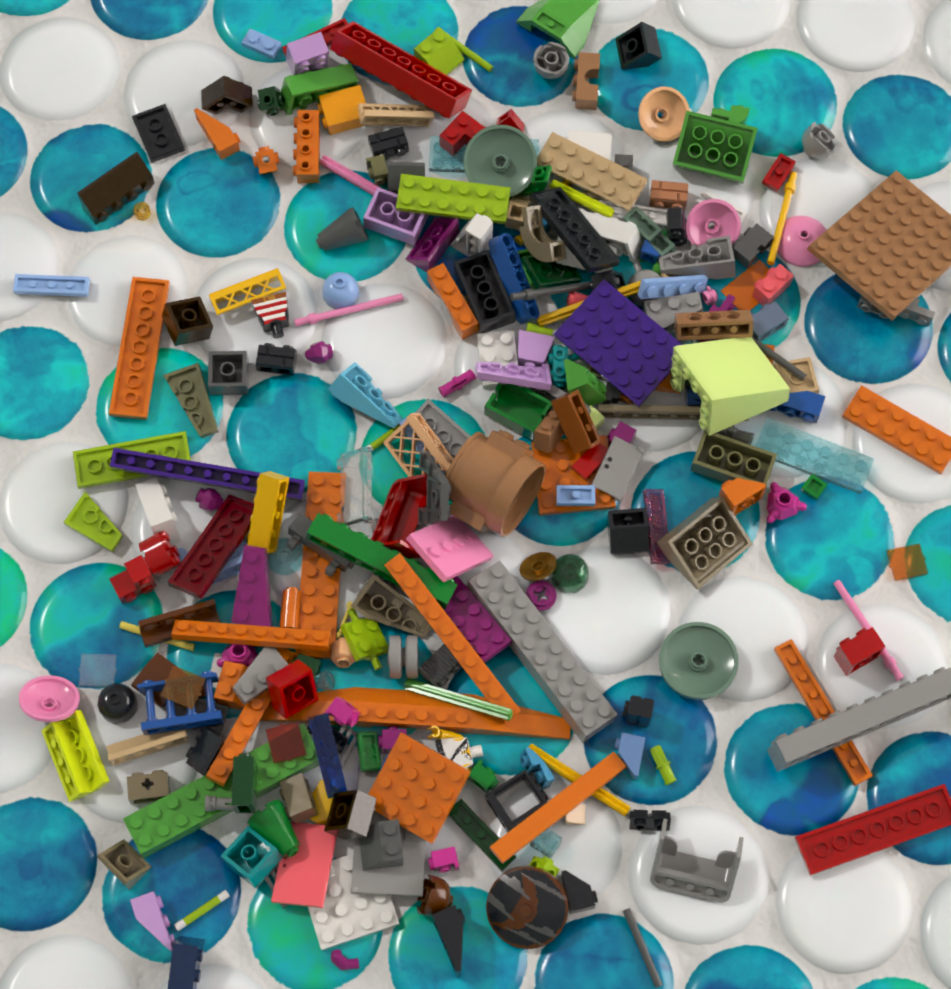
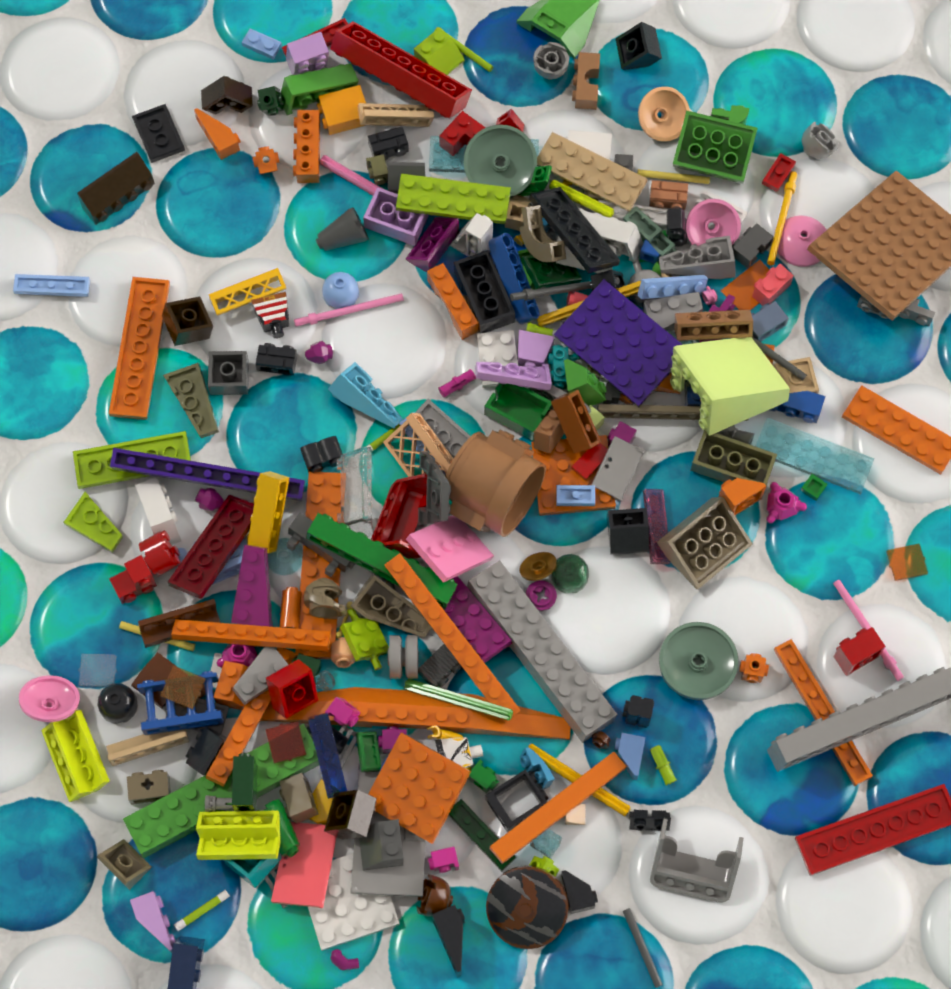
clear yellow bush [133,202,151,221] -> none
none -> neon yellow slope [196,811,281,860]
none -> black brick [300,436,344,473]
none -> dark tan helmet [304,578,347,619]
none -> reddish brown plate [592,731,611,749]
none -> light yellow bar [637,169,710,184]
none -> orange brick [739,653,769,683]

